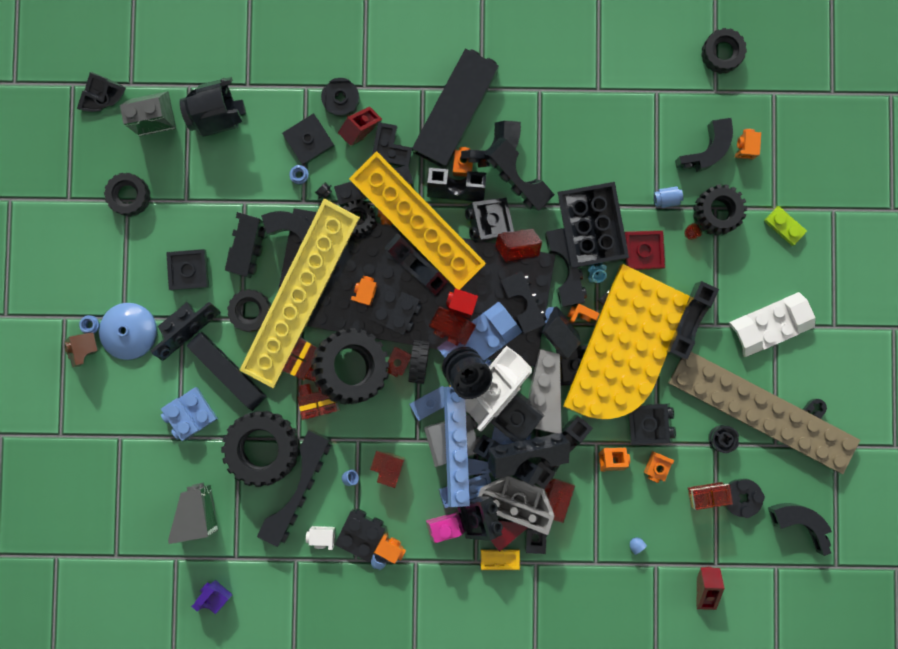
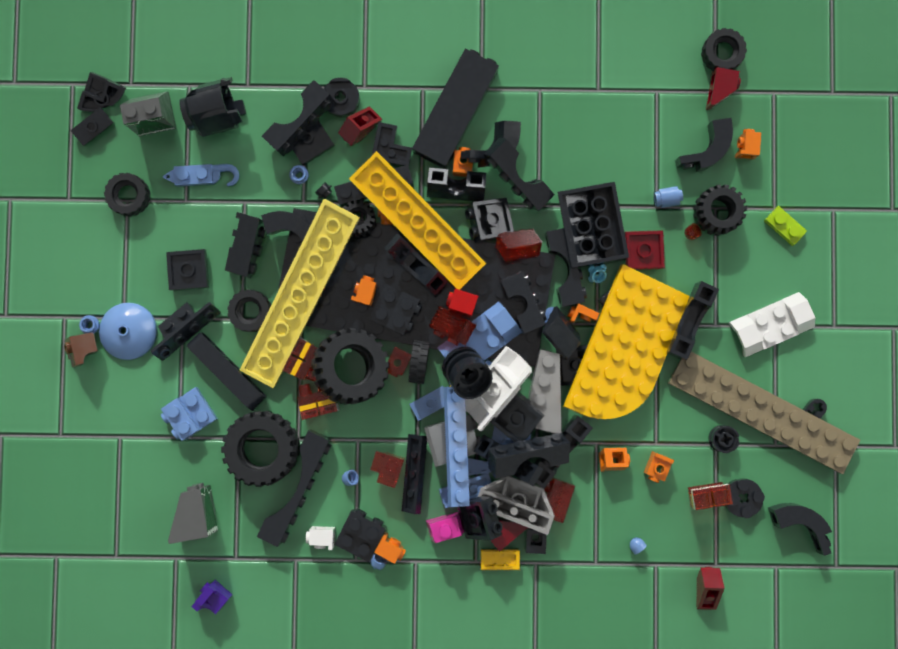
black plate [629,403,676,445] -> none
none -> black plate [70,107,114,146]
none -> medium blue plate [163,164,239,187]
none -> black arch [262,80,335,157]
none -> black plate [401,434,427,514]
none -> dark red slope [706,67,741,110]

